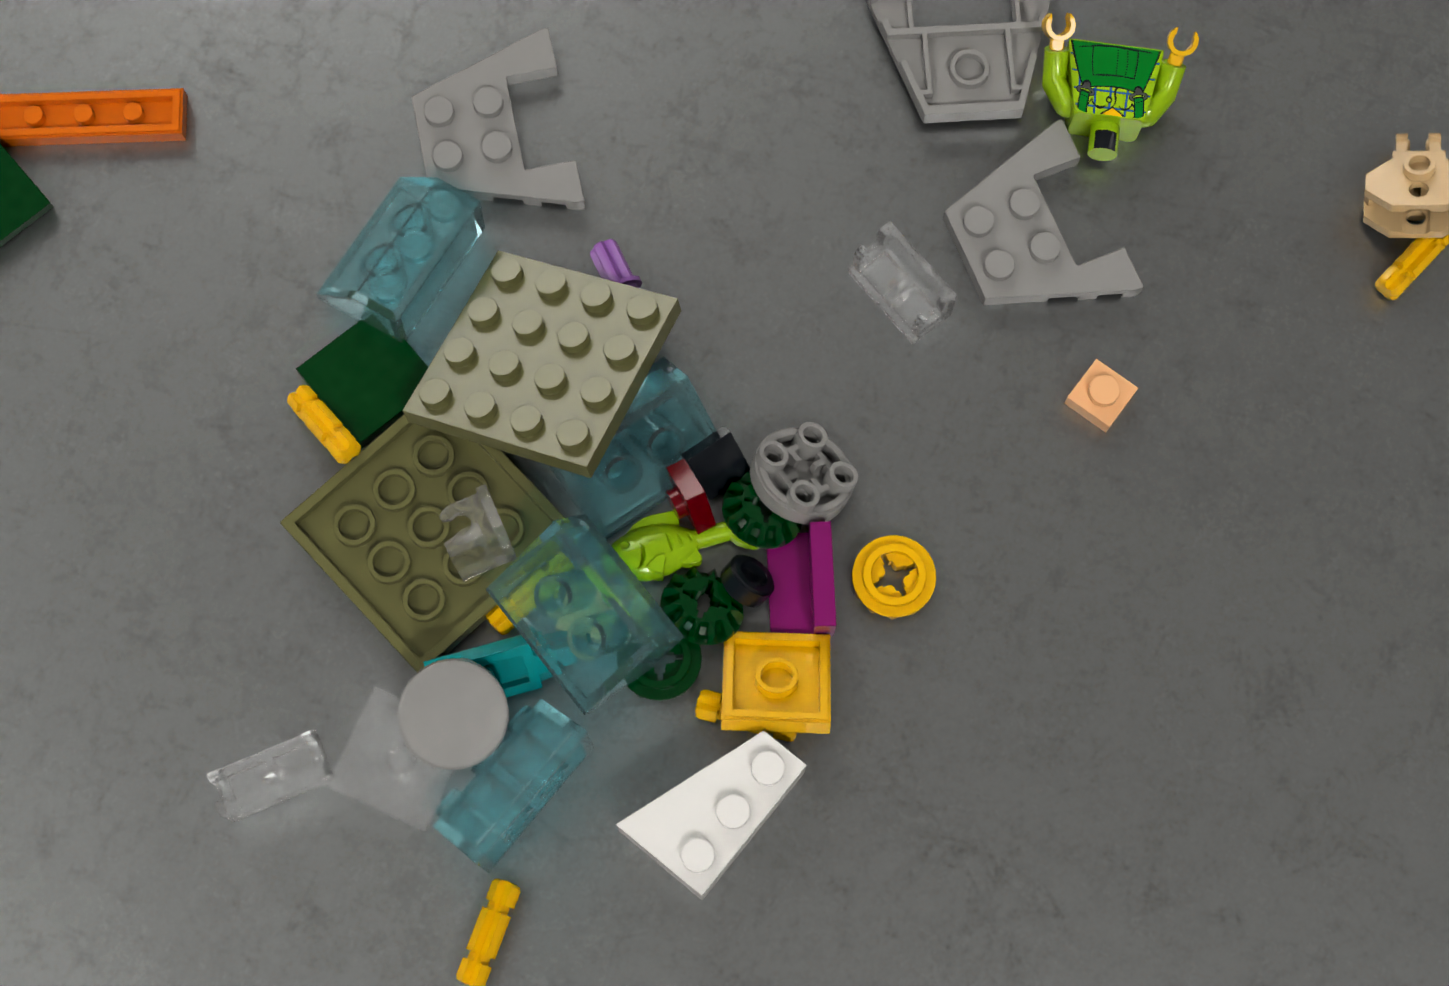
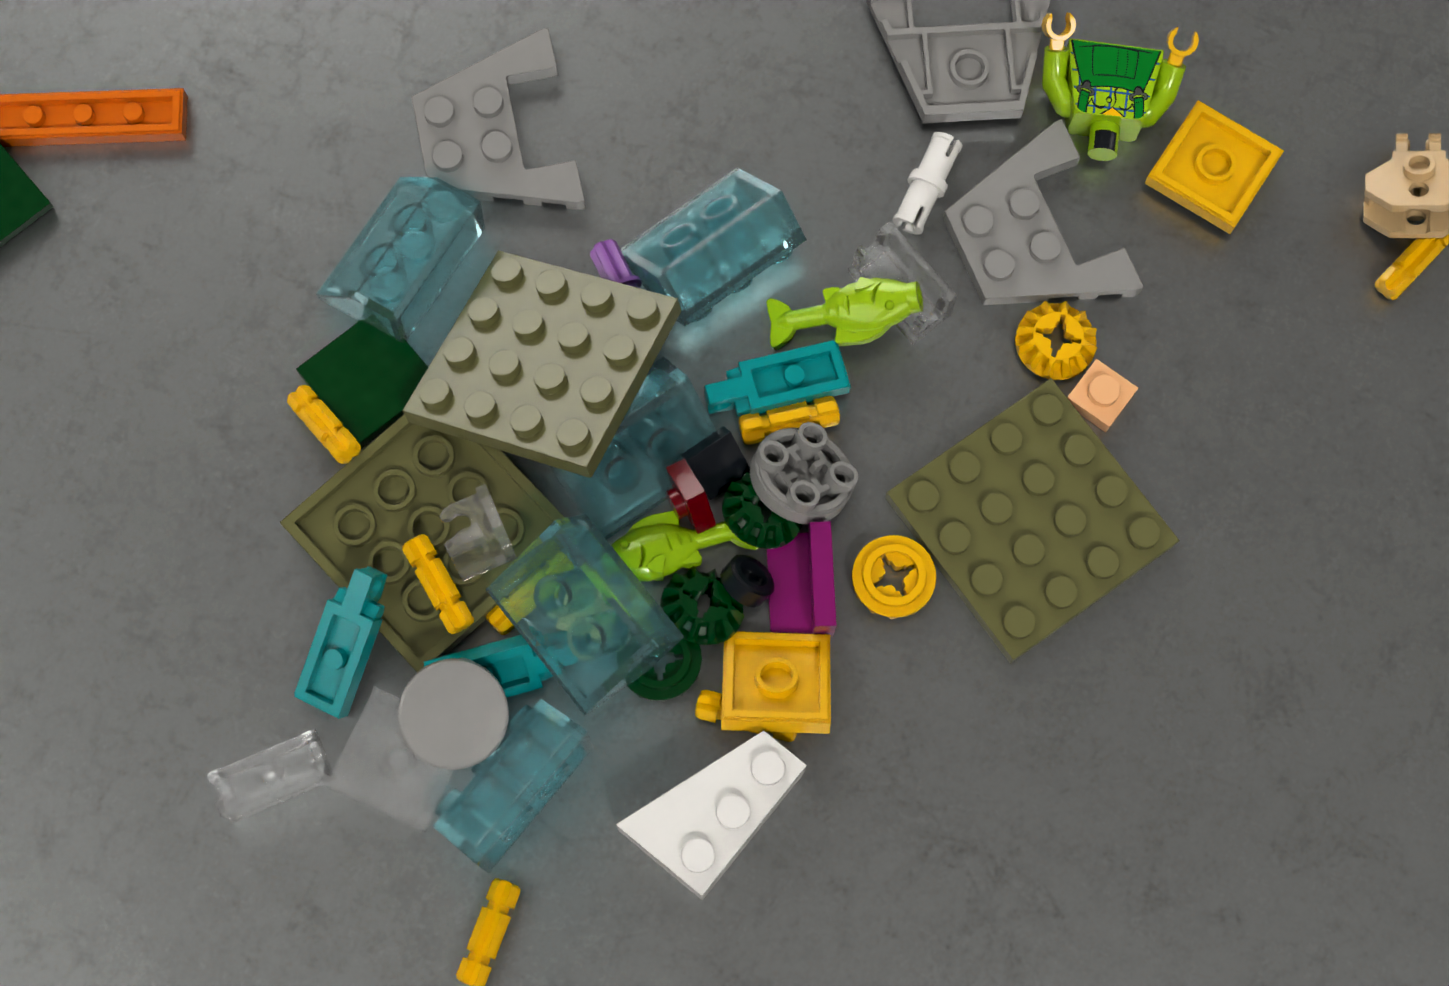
none -> teal hinge [294,566,387,719]
none -> yellow axle [402,534,474,634]
none -> clear light blue slope [620,168,807,326]
none -> teal hinge [704,340,851,417]
none -> yellow axle [738,396,840,445]
none -> lime animal [766,277,924,350]
none -> olive plate [885,378,1180,664]
none -> white pin [892,132,963,235]
none -> yellow gear [1015,301,1097,380]
none -> yellow plate [1144,100,1284,234]

